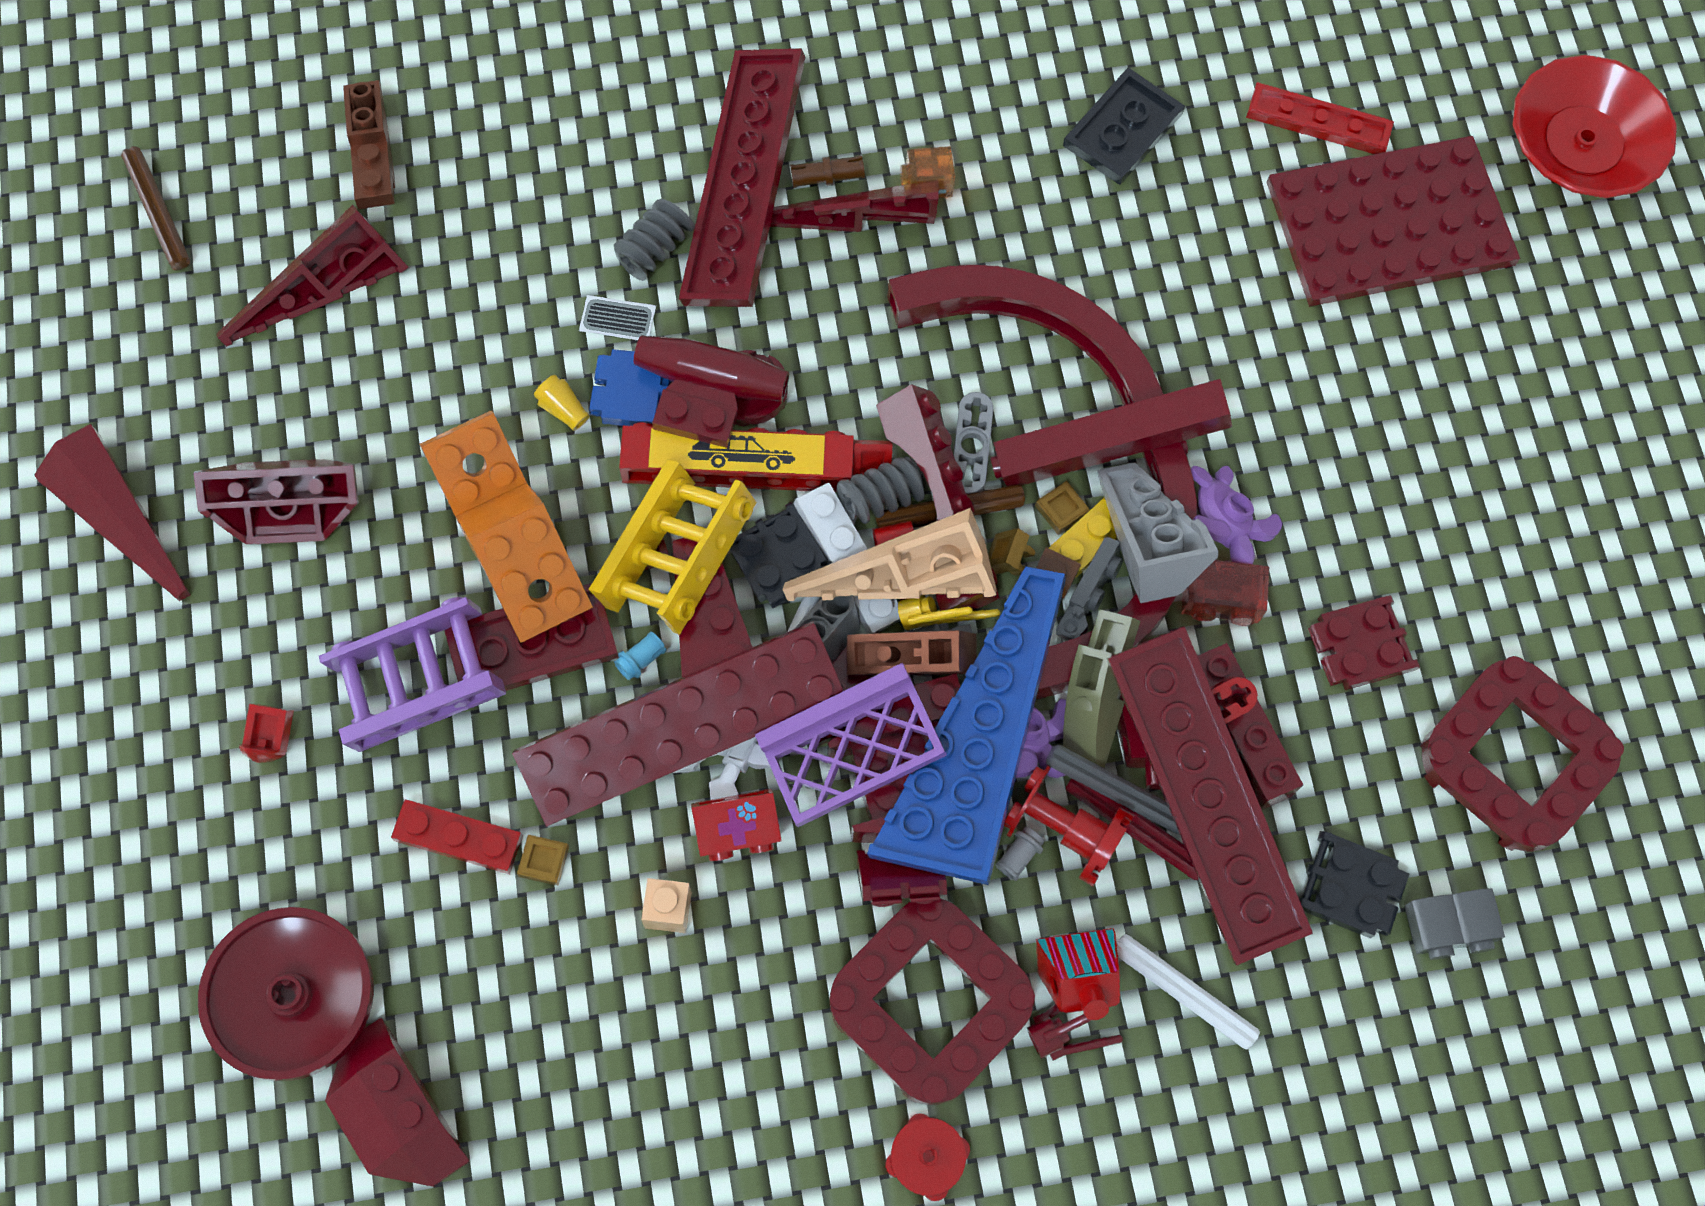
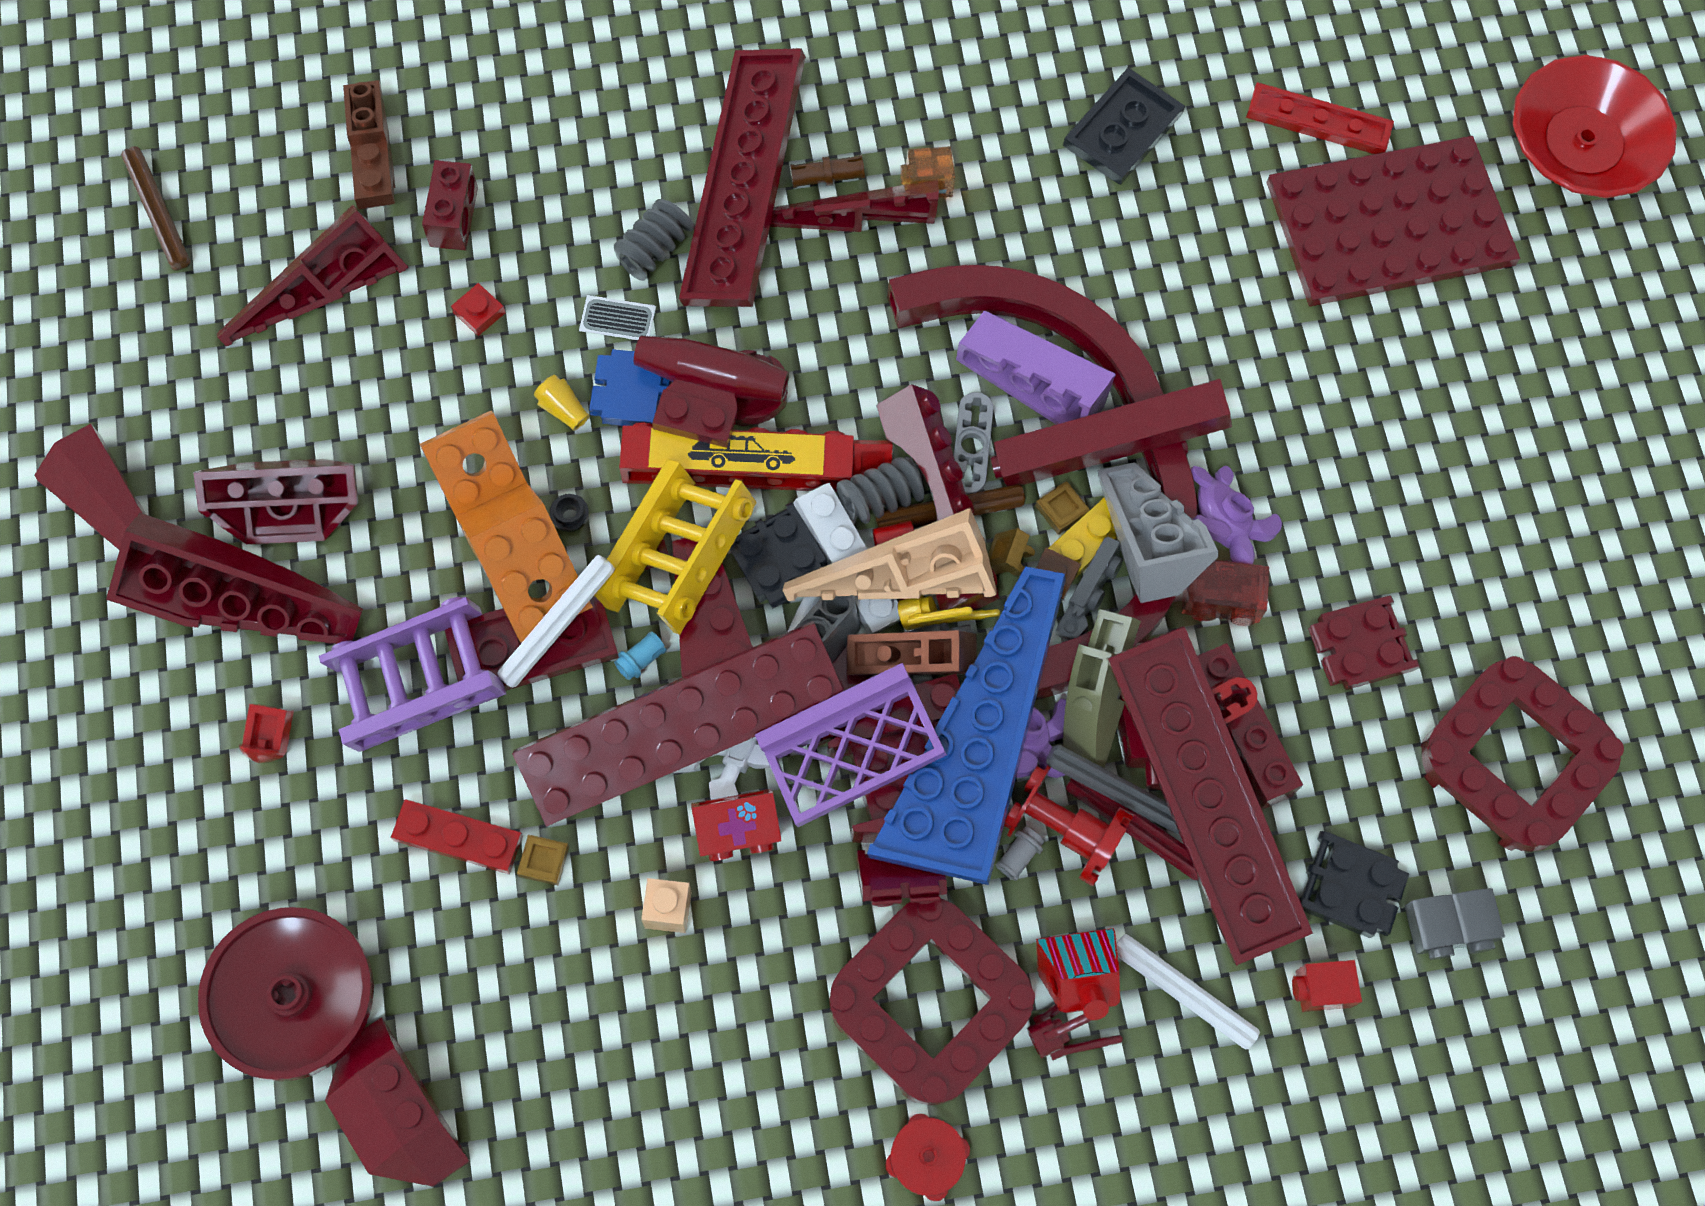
none -> dark red wedge [106,513,363,644]
none -> dark red brick [422,160,478,251]
none -> red plate [451,283,506,336]
none -> white axle [498,555,615,688]
none -> black plate [550,494,589,532]
none -> medium lavender wedge [956,310,1115,425]
none -> red brick [1292,960,1362,1012]

